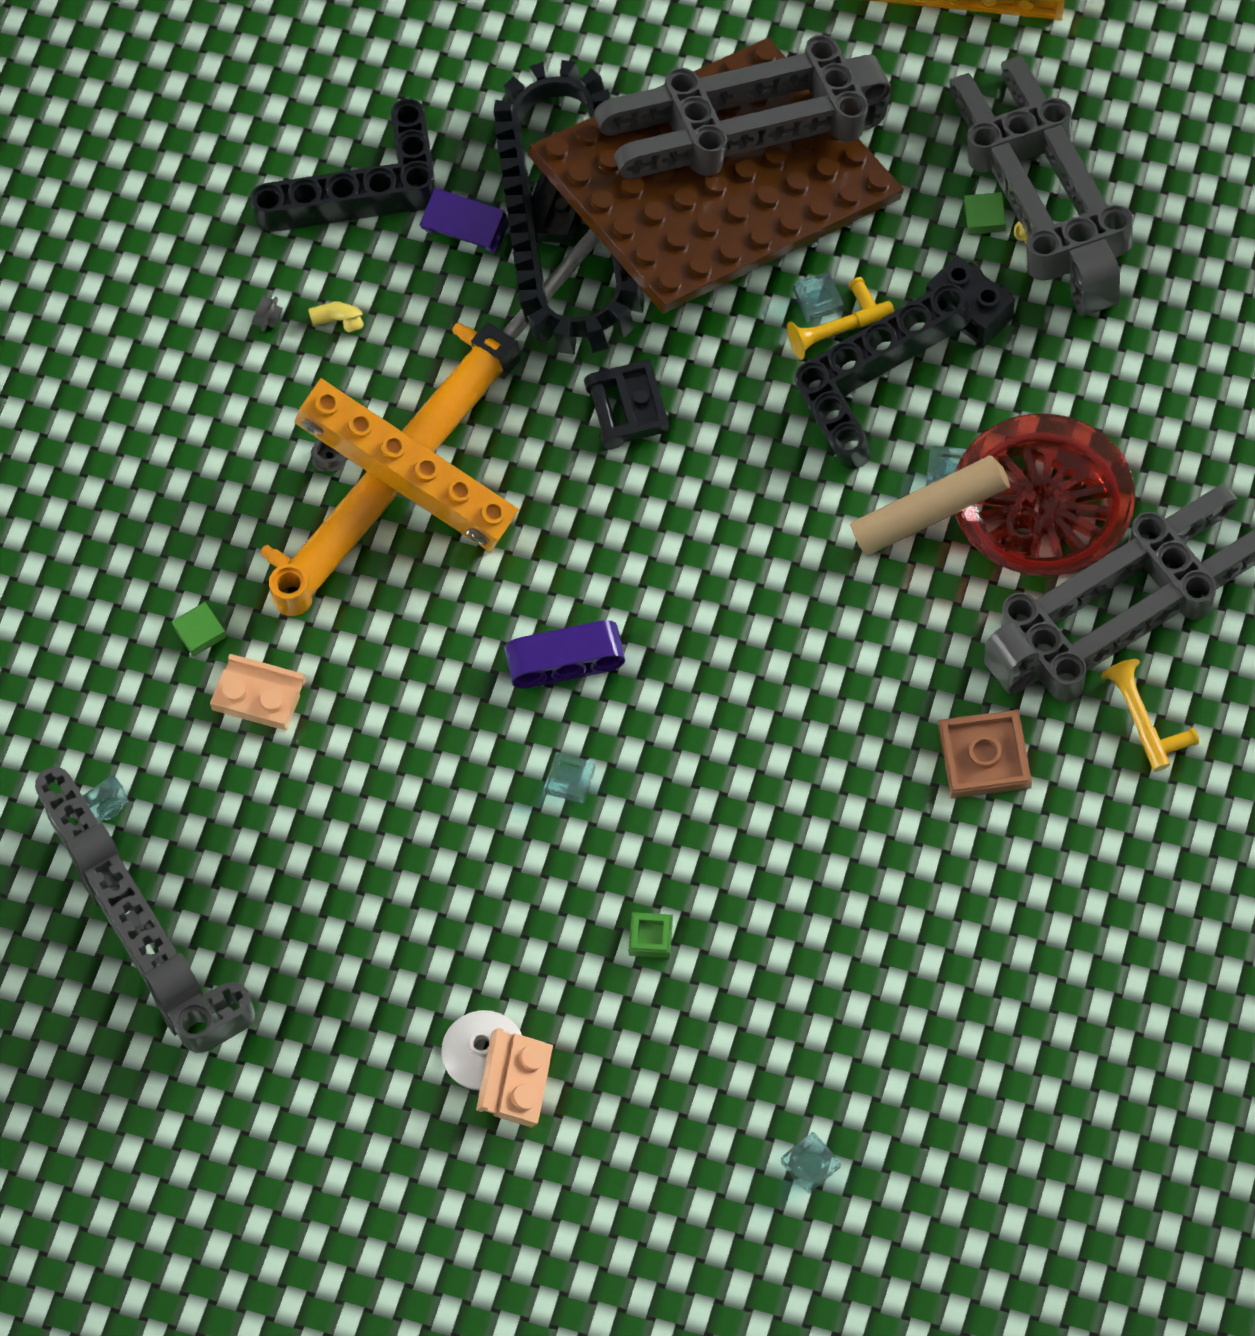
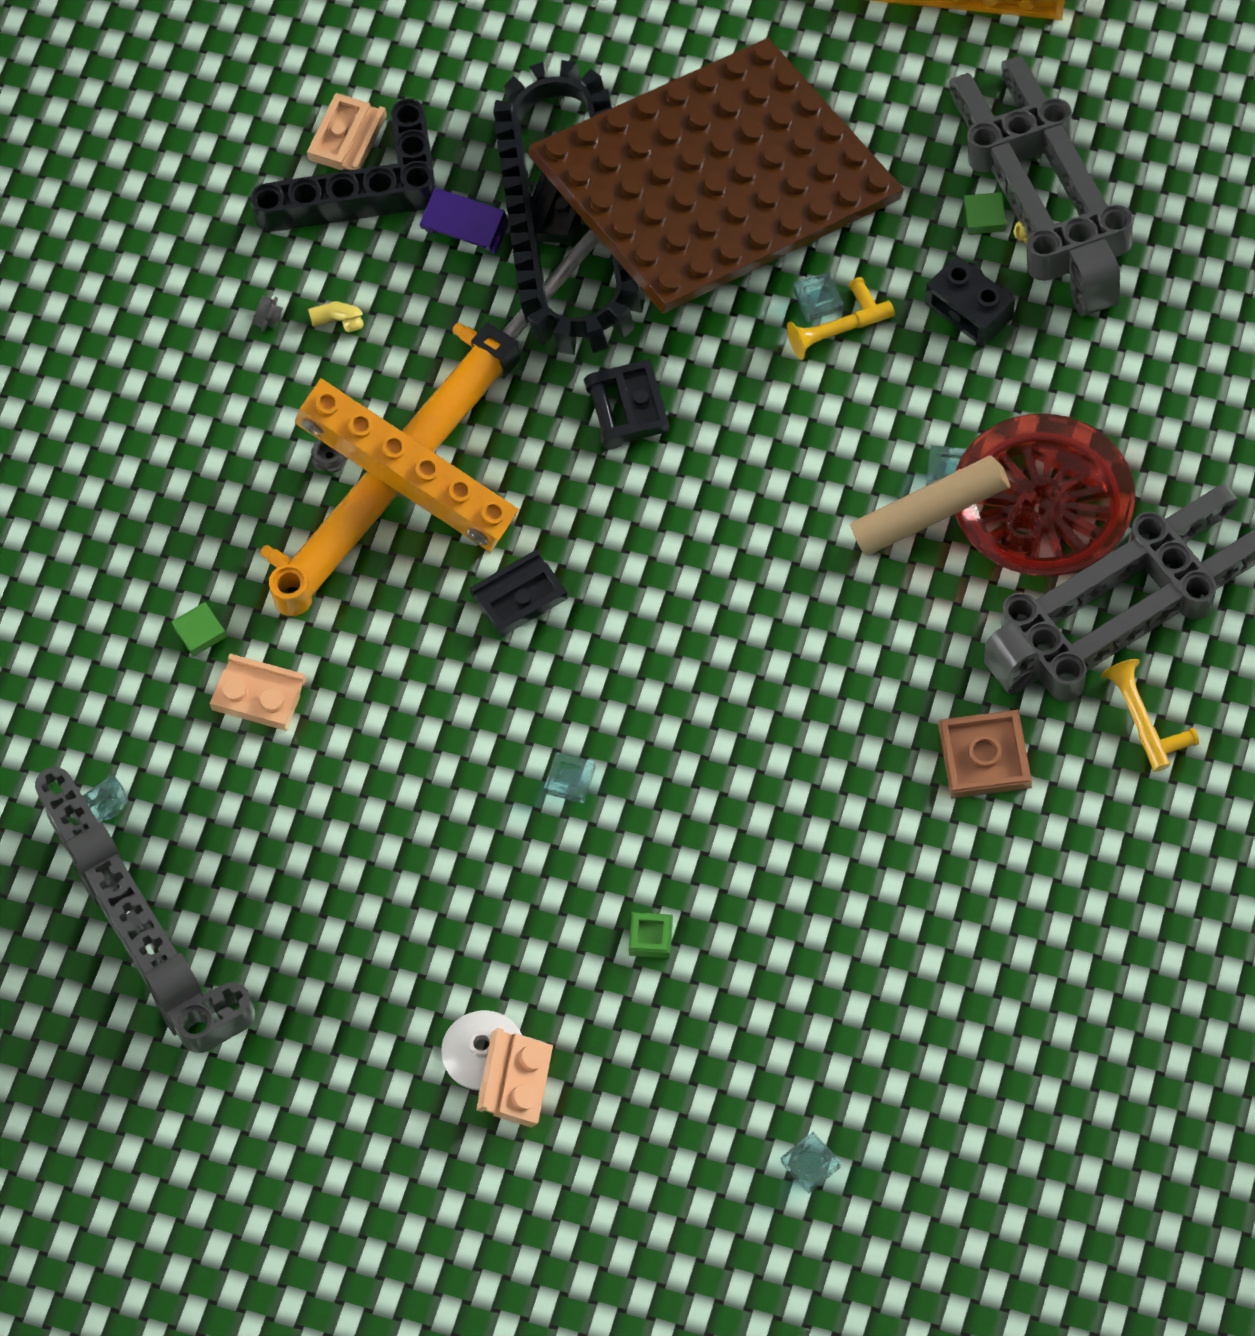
dark purple beam [504,620,626,689] -> none
dark grey beam [594,35,892,179] -> none
black beam [795,284,972,469] -> none
none -> light nougat plate [307,93,387,171]
none -> black plate [470,549,568,638]

